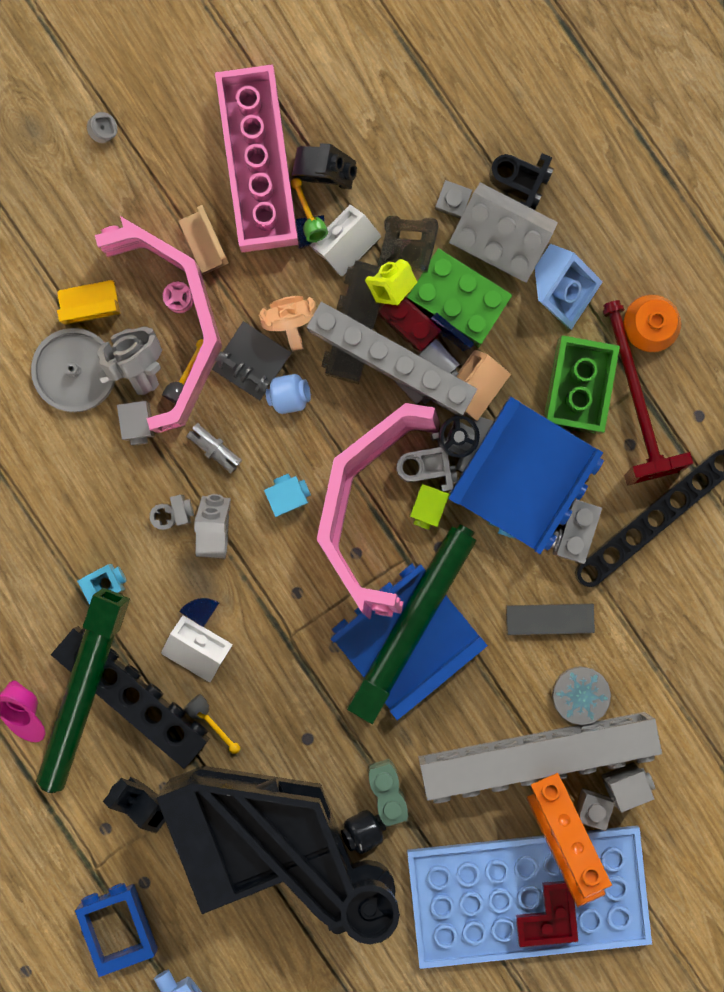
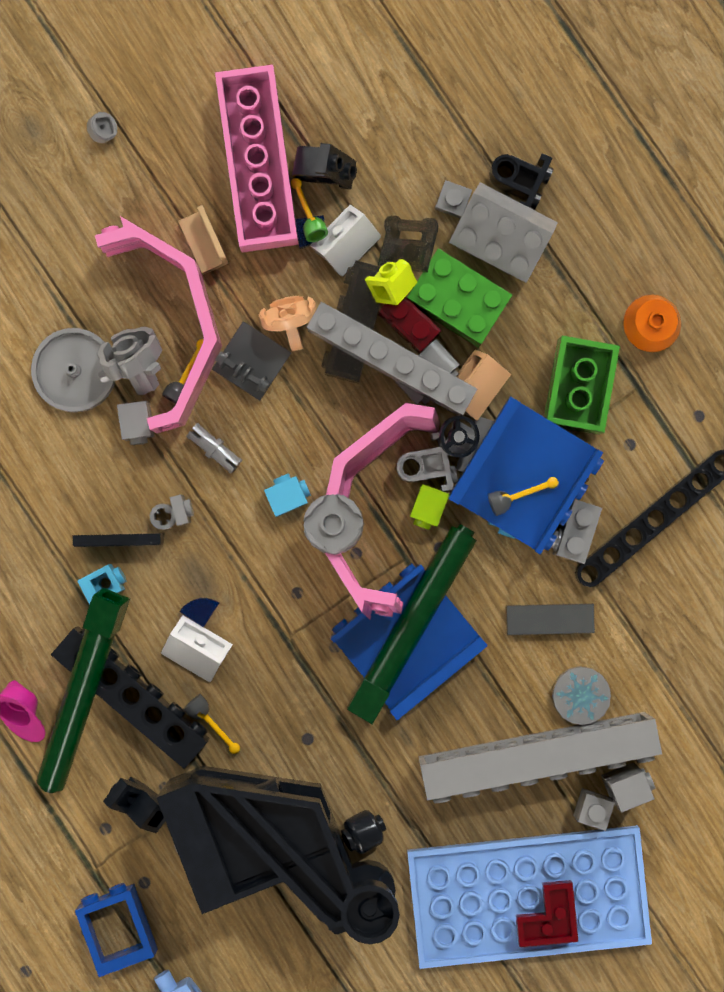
yellow panel [57,280,121,325] -> none
bright pink wheel [163,281,194,313] -> none
light grey pin [194,494,231,559] -> none
light blue head [266,374,311,414] -> none
sand green brick [369,759,408,827] -> none
clear blue piece [429,312,474,351] -> none
orange fence [526,773,612,908] -> none
light blue slope [535,244,602,330] -> none
dark red tile [603,300,693,486] -> none
none -> black tile [72,533,164,547]
none -> light grey tile [303,494,364,555]
none -> hinge [487,477,559,516]

